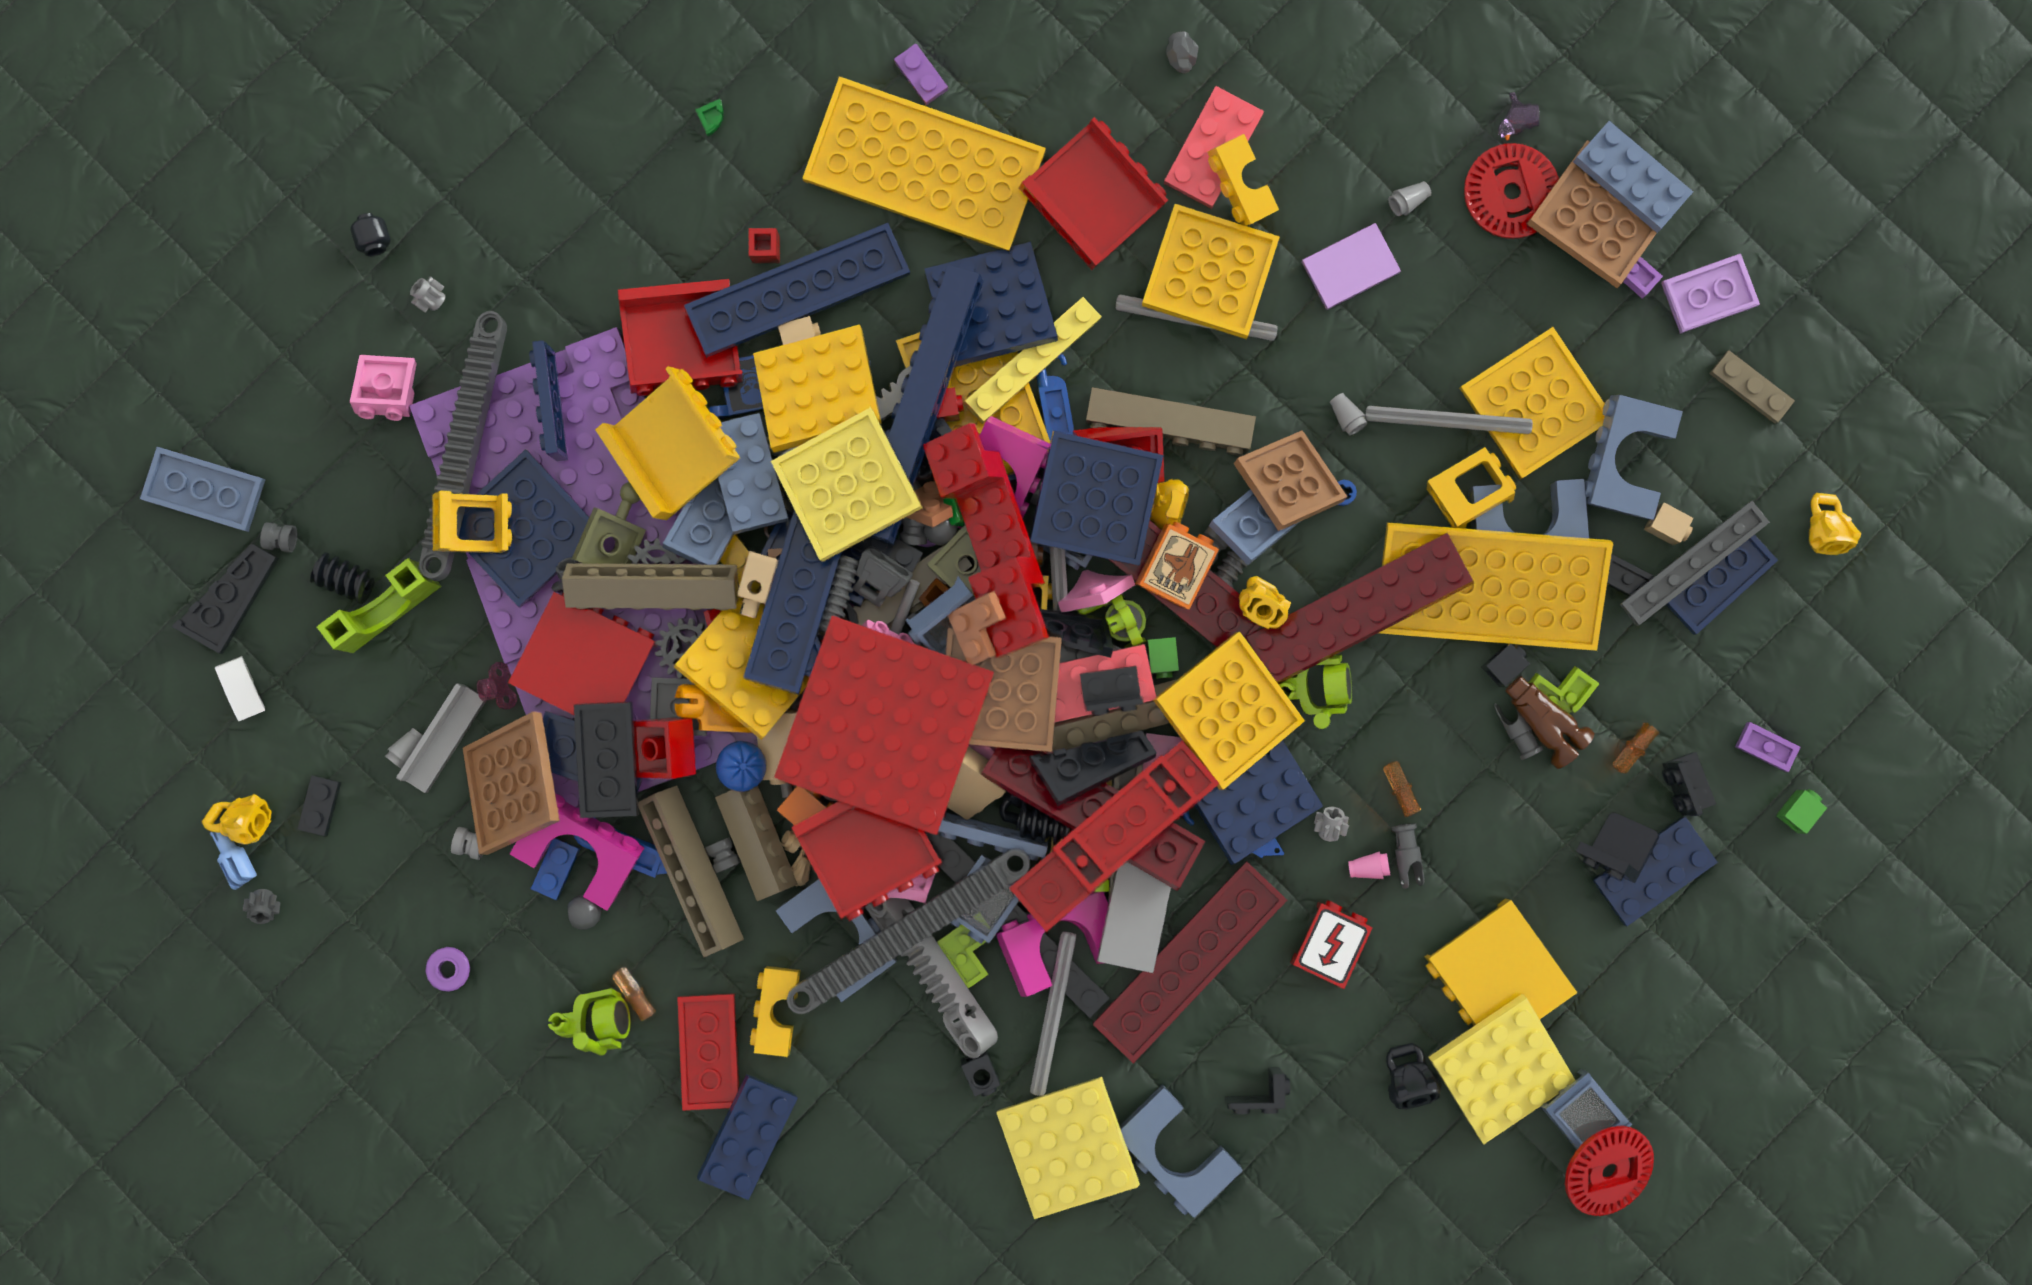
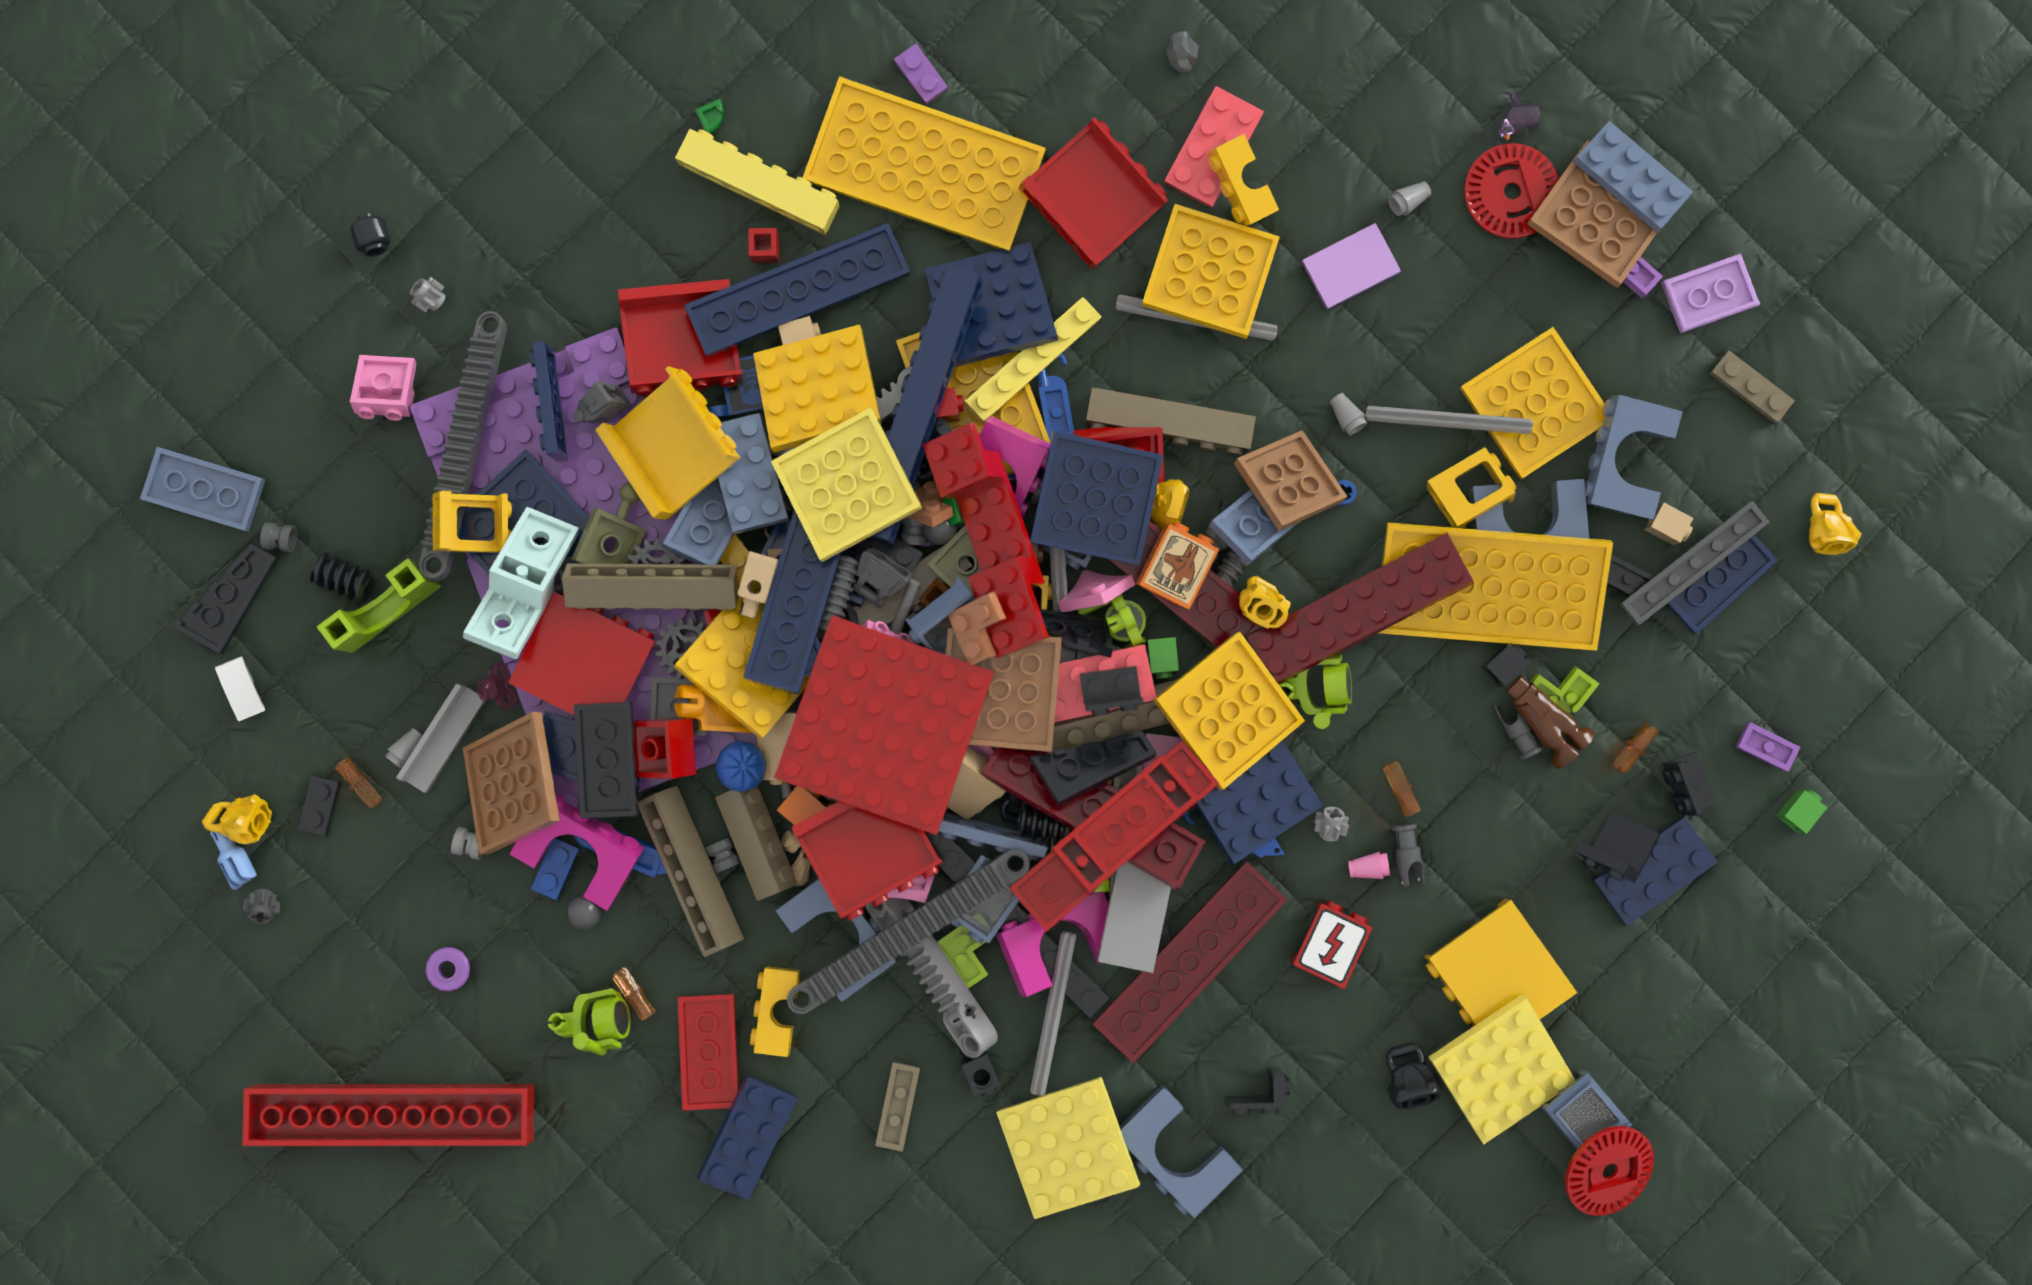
none -> red brick [243,1084,535,1146]
none -> clear orange axle [334,757,382,809]
none -> light aqua bracket [463,507,579,660]
none -> dark grey piece [573,381,631,424]
none -> light yellow brick [675,129,840,236]
none -> dark tan plate [875,1061,920,1152]

